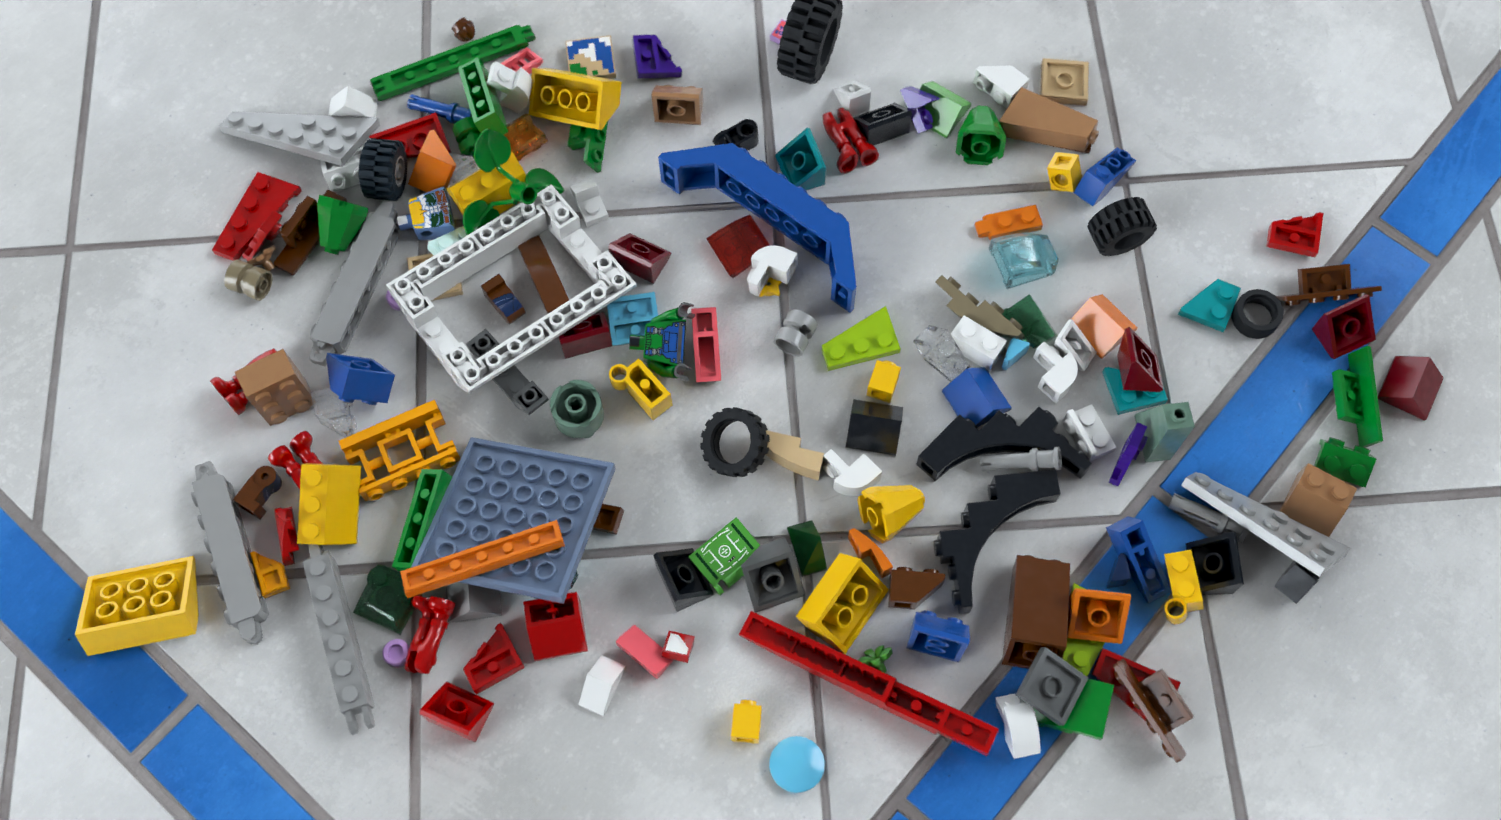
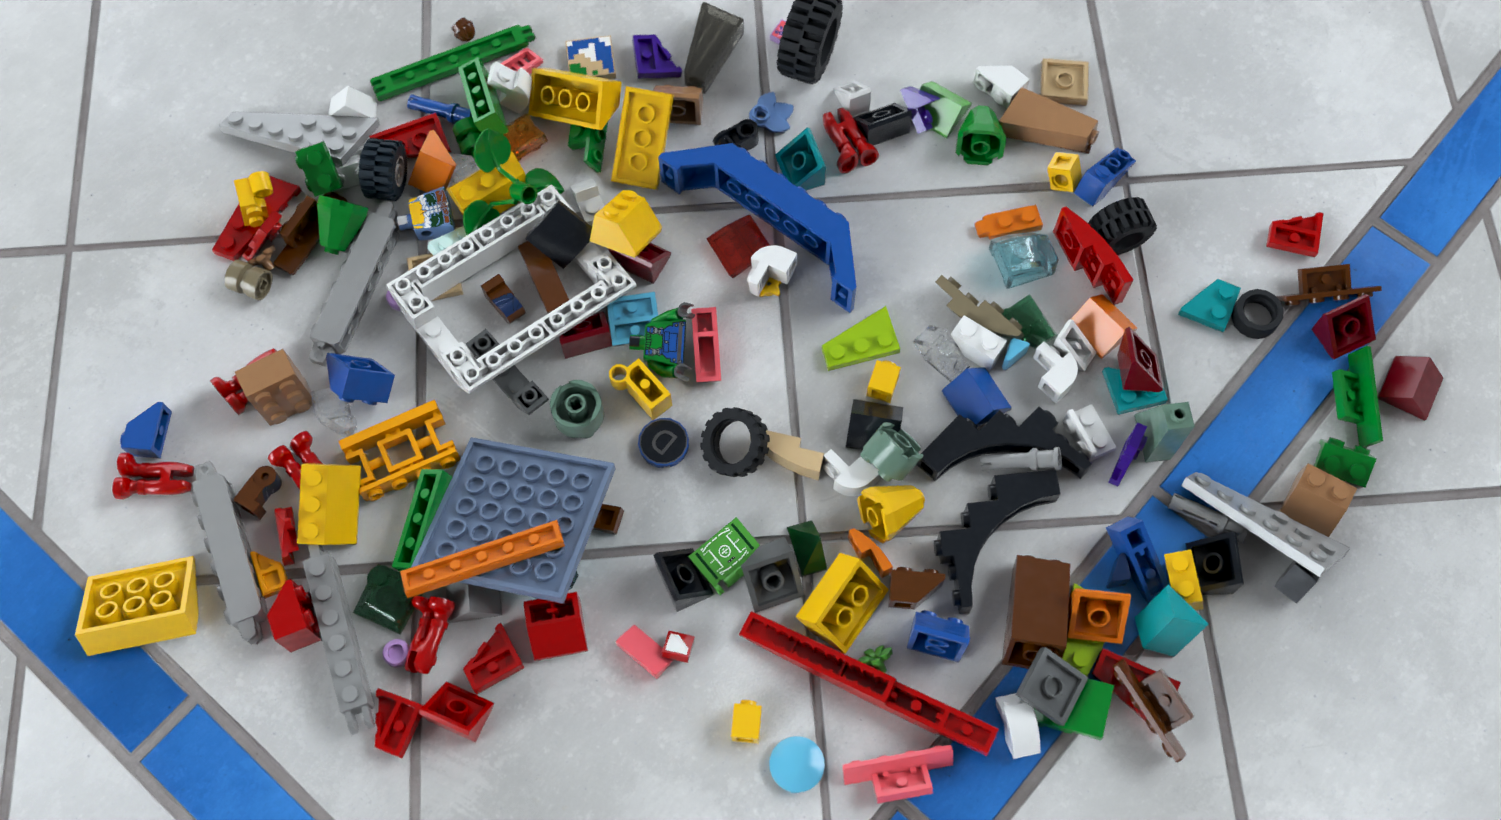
white slope [578,655,626,716] -> none
light grey wheel [774,309,818,357] -> none
none -> red piece [112,452,195,500]
none -> blue slope [120,402,172,459]
none -> yellow hinge [234,171,273,227]
none -> red slope [267,579,321,653]
none -> green bracket [295,141,343,197]
none -> red wing [375,688,424,759]
none -> black slope [525,200,592,269]
none -> yellow slope [590,190,662,258]
none -> yellow tile [611,86,674,190]
none -> black tile [638,418,689,468]
none -> clear smoke slope [684,2,744,94]
none -> medium blue plate [749,92,794,133]
none -> coral bracket [842,745,953,804]
none -> sand green brick [860,422,923,482]
none -> red slope [1053,206,1133,305]
none -> teal slope [1135,585,1209,657]

